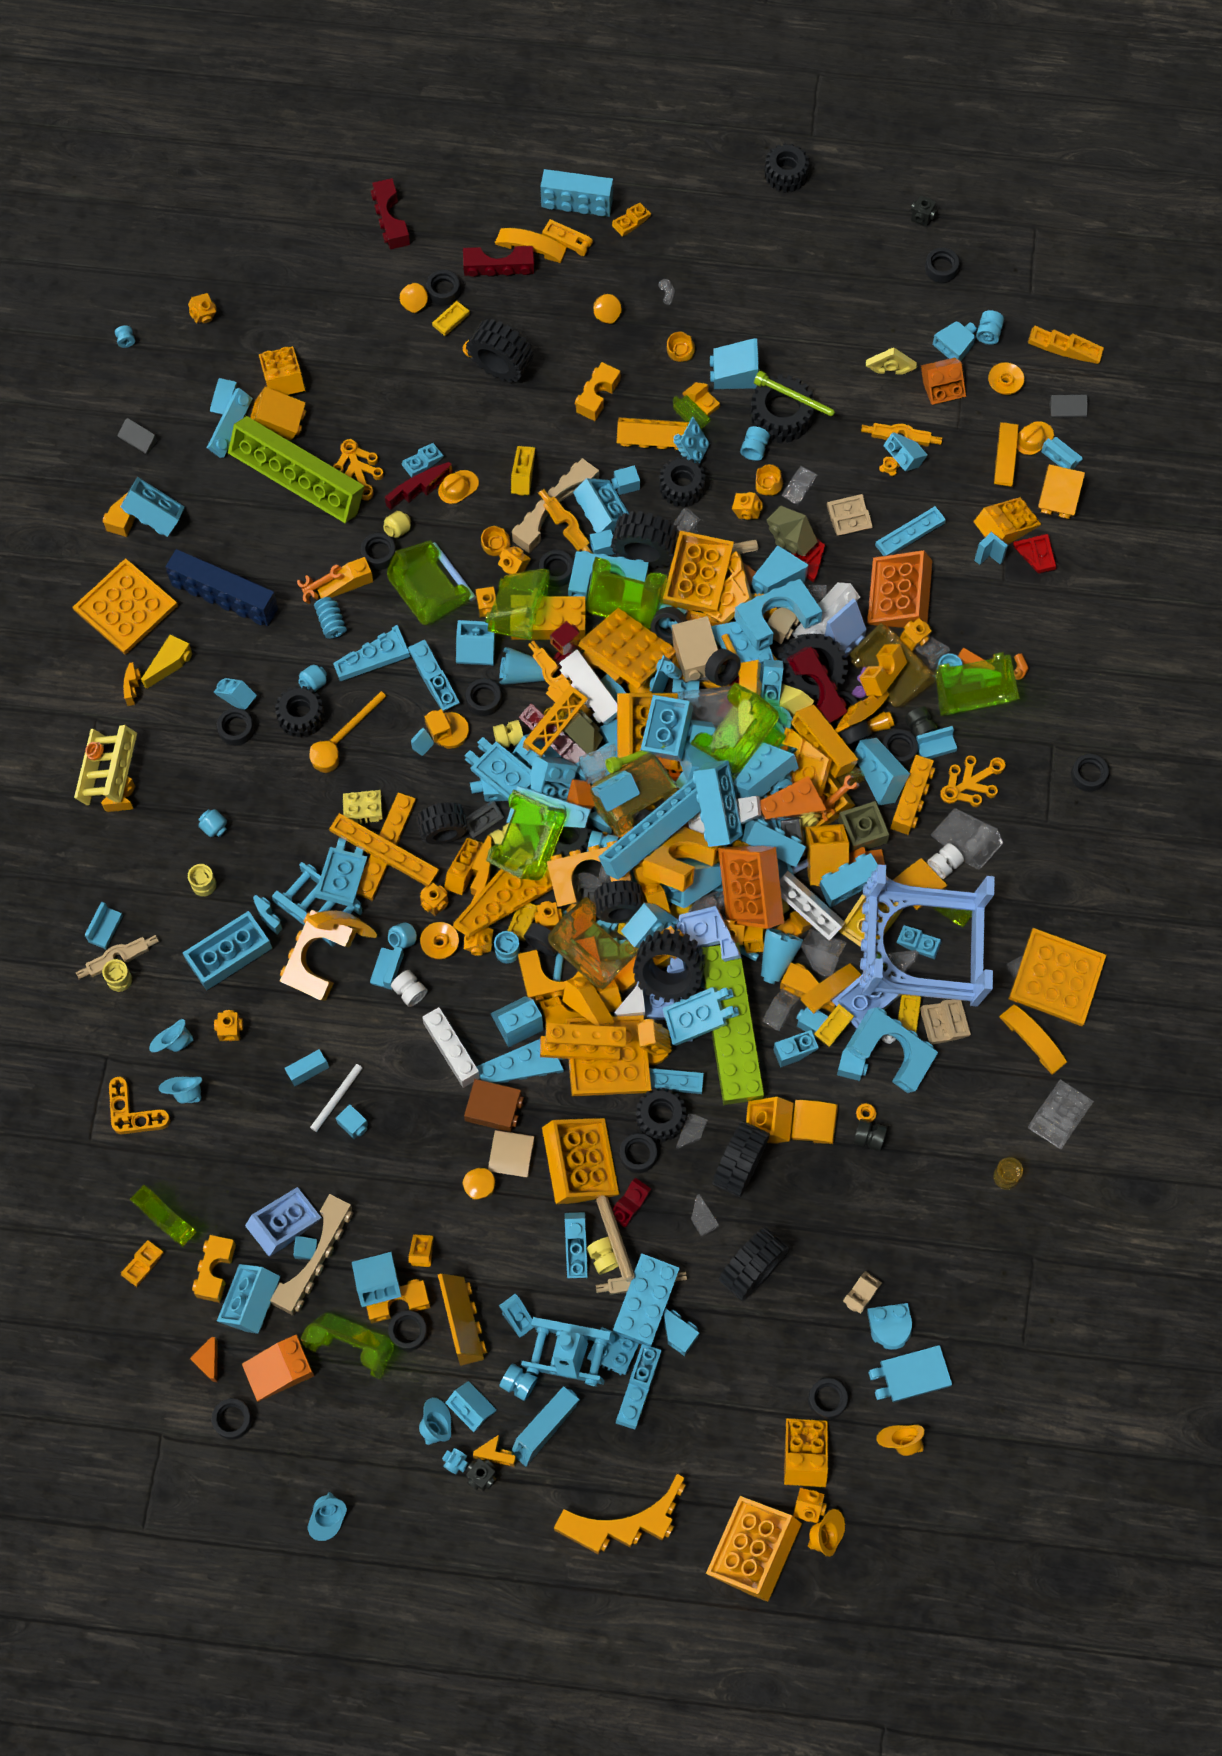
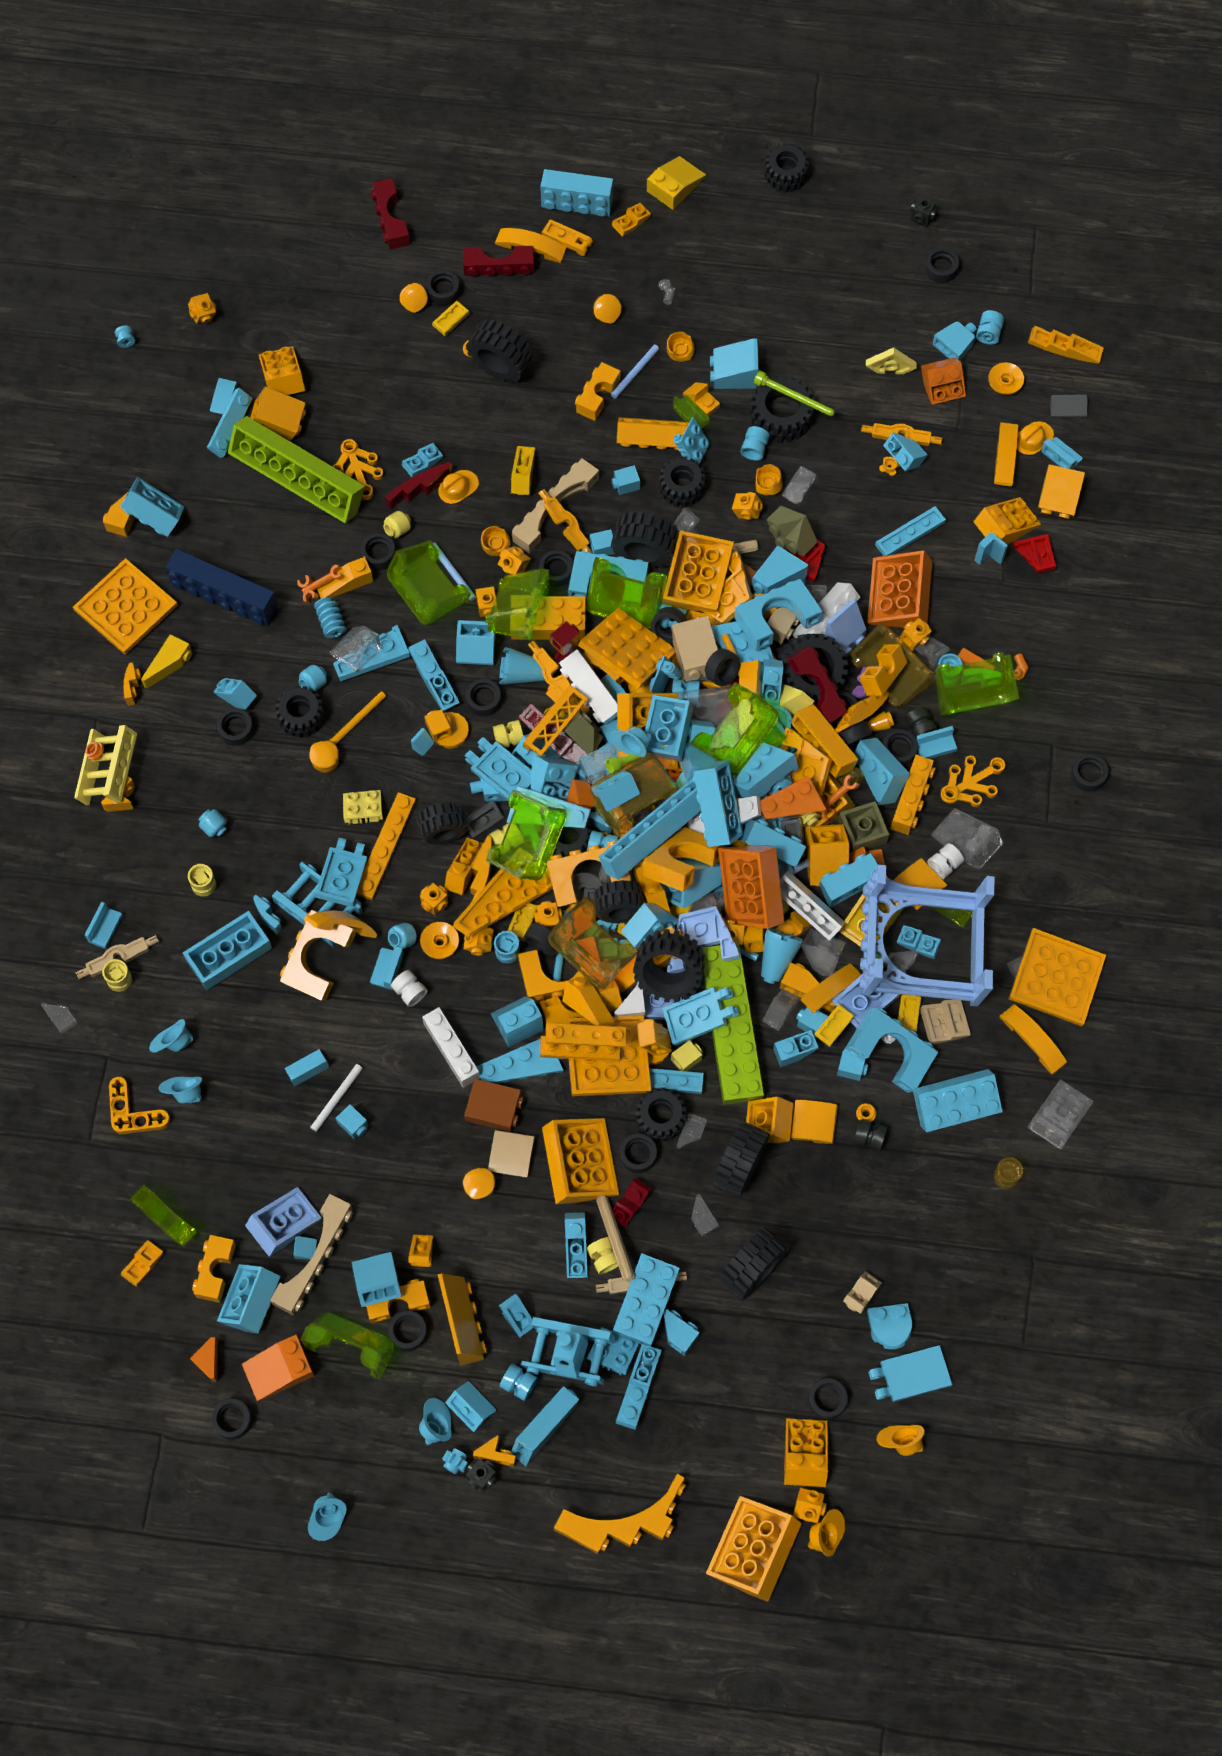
dark grey slope [118,418,157,454] -> none
light orange brick [214,1010,243,1041] -> none
light orange plate [329,813,439,886] -> none
medium azure slope [573,478,629,534] -> none
tan slope [827,494,872,536] -> none
none -> clear tile [41,1003,77,1034]
none -> clear slope [329,626,382,672]
none -> medium azure piece [609,727,652,757]
none -> light blue bar [611,344,659,399]
none -> yellow slope [647,156,706,210]
none -> light yellow brick [671,1040,702,1072]
none -> medium azure brick [913,1069,1002,1132]

